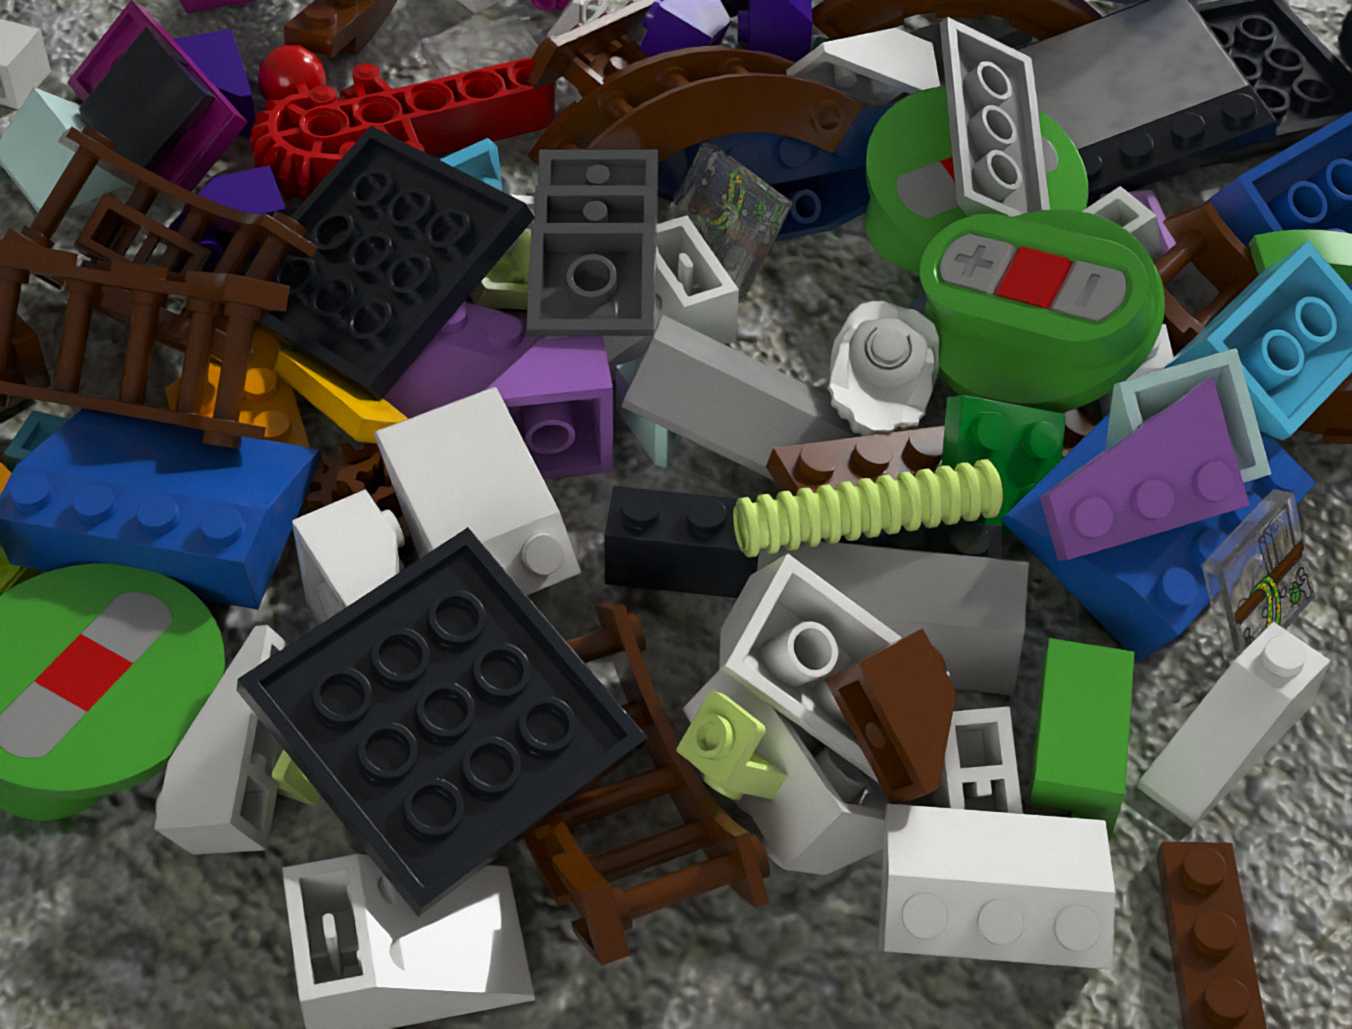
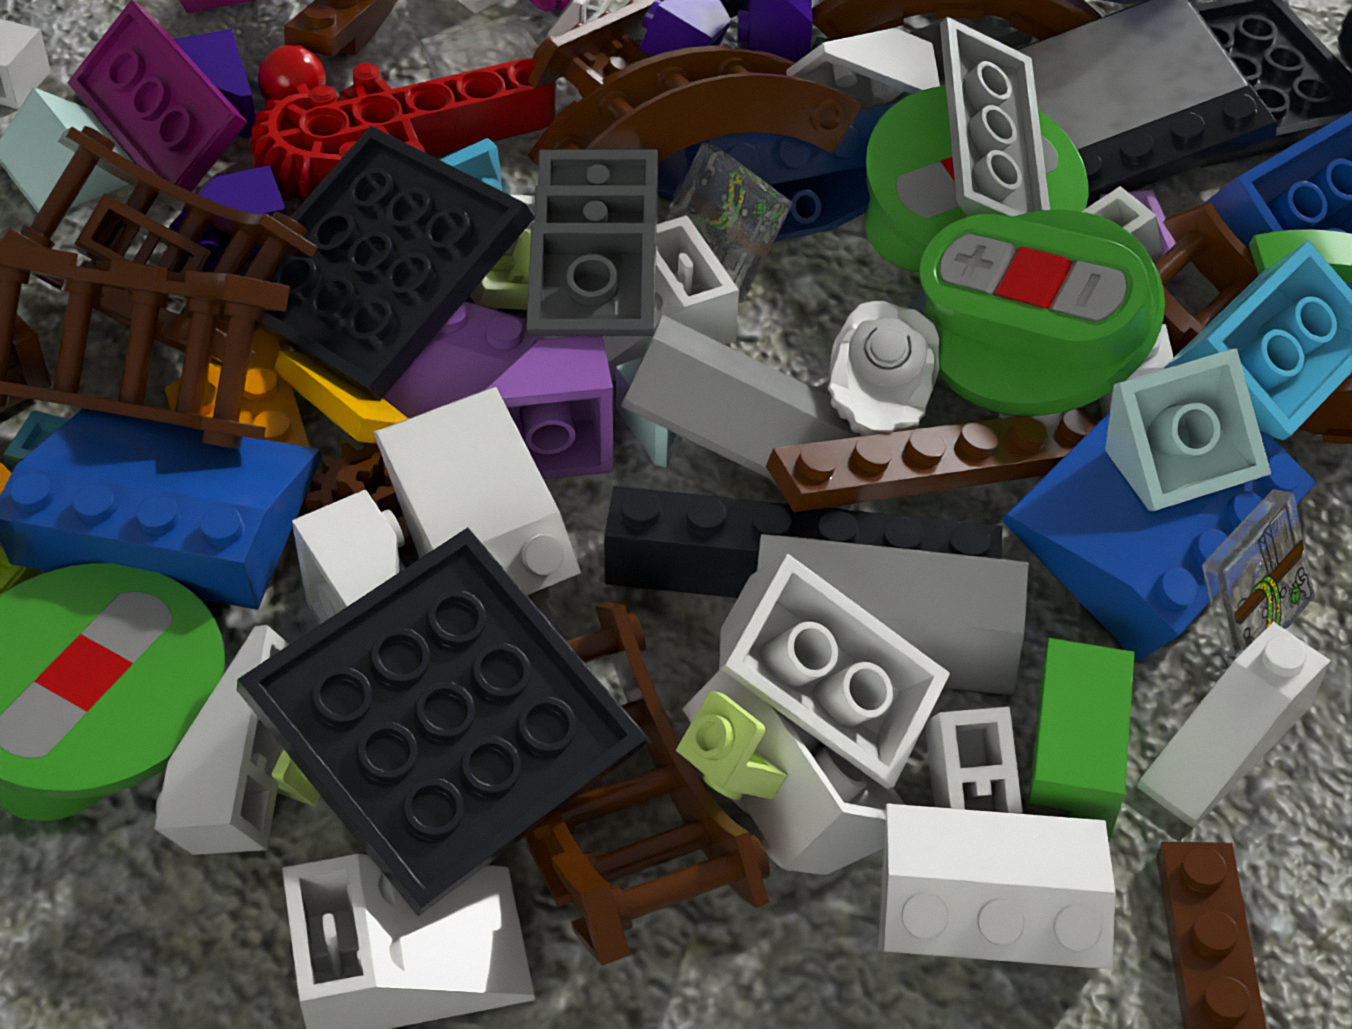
black slope [78,26,215,173] -> none
yellowish green piece [733,459,1003,557] -> none
reddish brown slope [824,628,957,804] -> none
green plate [941,395,1066,537] -> none
medium lavender wing [1040,377,1250,561] -> none

